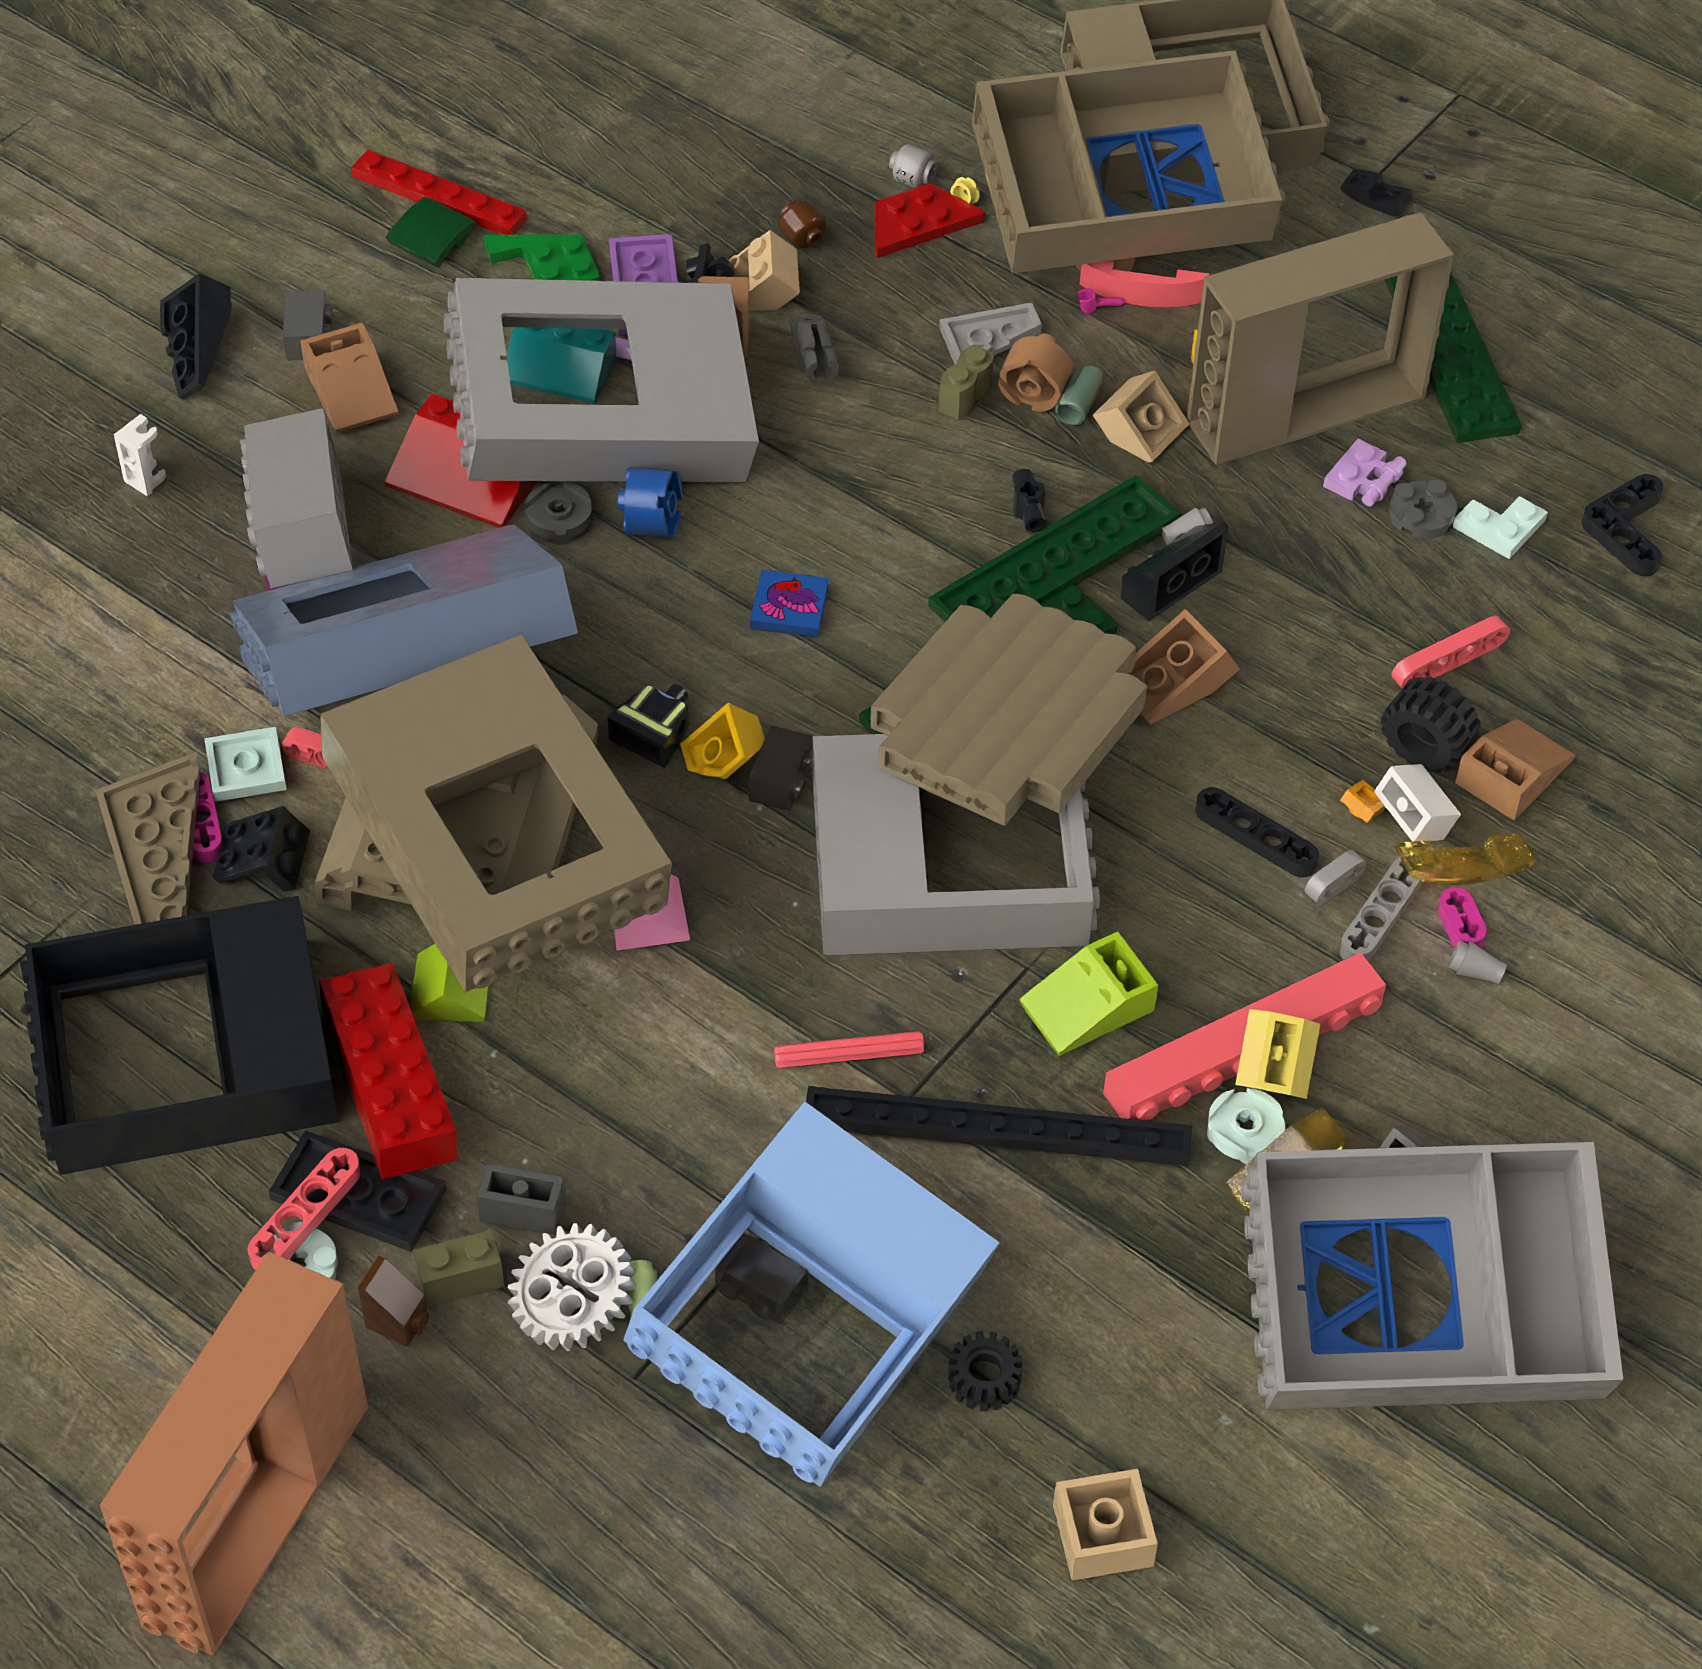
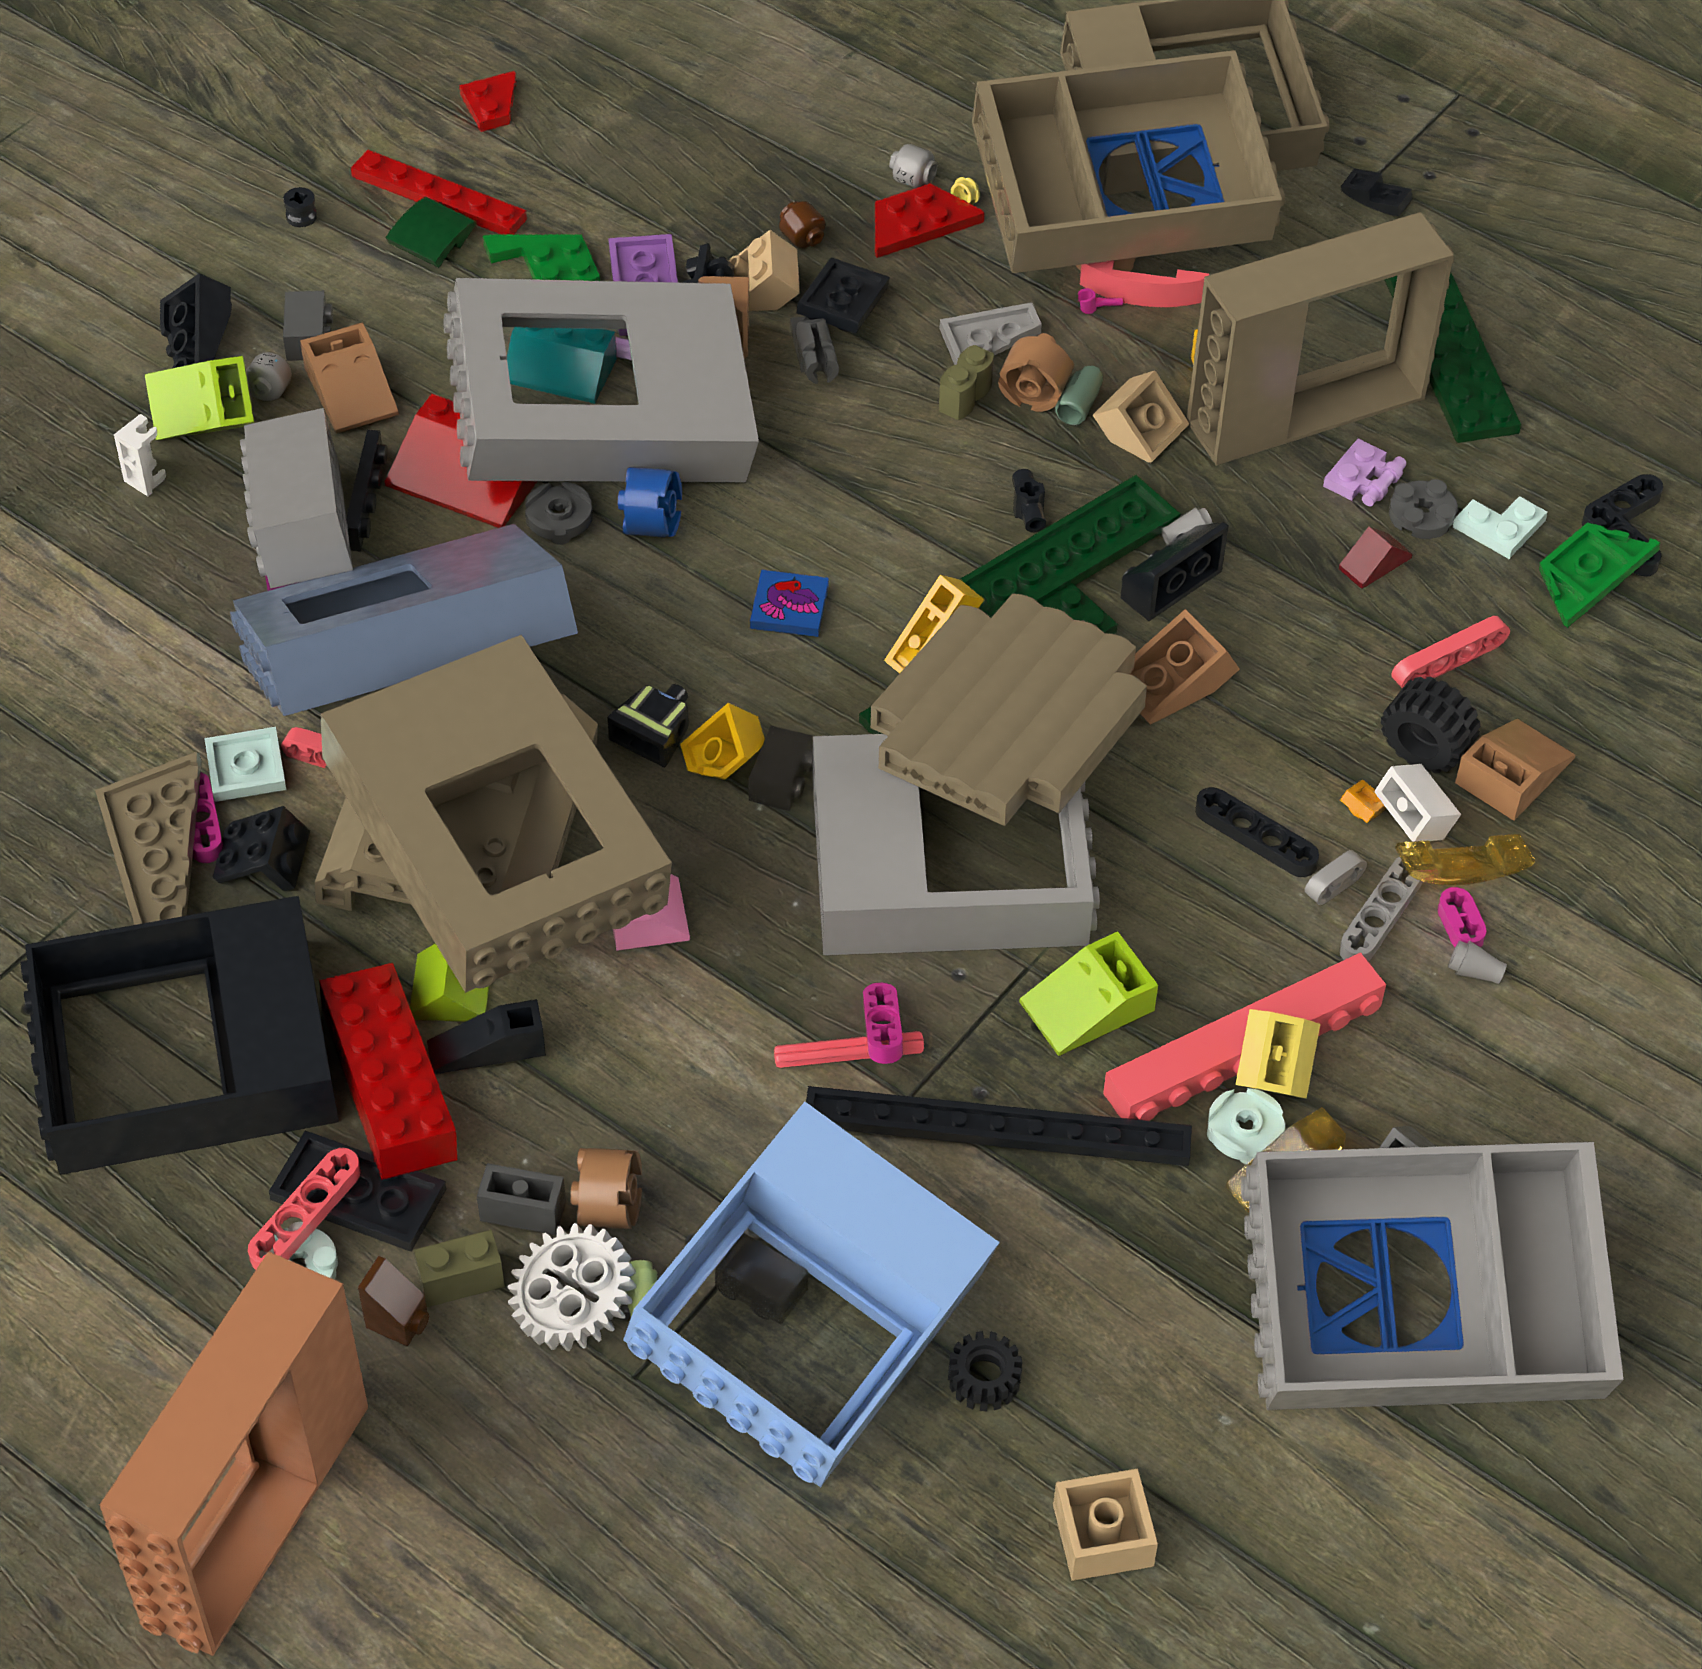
none -> lime slope [144,356,255,440]
none -> light grey head [246,352,292,401]
none -> black wheel [283,187,317,227]
none -> black plate [346,430,388,552]
none -> black slope [427,999,546,1074]
none -> red wing [459,71,517,132]
none -> medium nougat brick [571,1148,642,1229]
none -> black plate [796,257,890,333]
none -> dark pink beam [863,982,903,1064]
none -> yellow slope [884,575,984,674]
none -> slope [1339,526,1412,589]
none -> green wing [1539,522,1660,628]

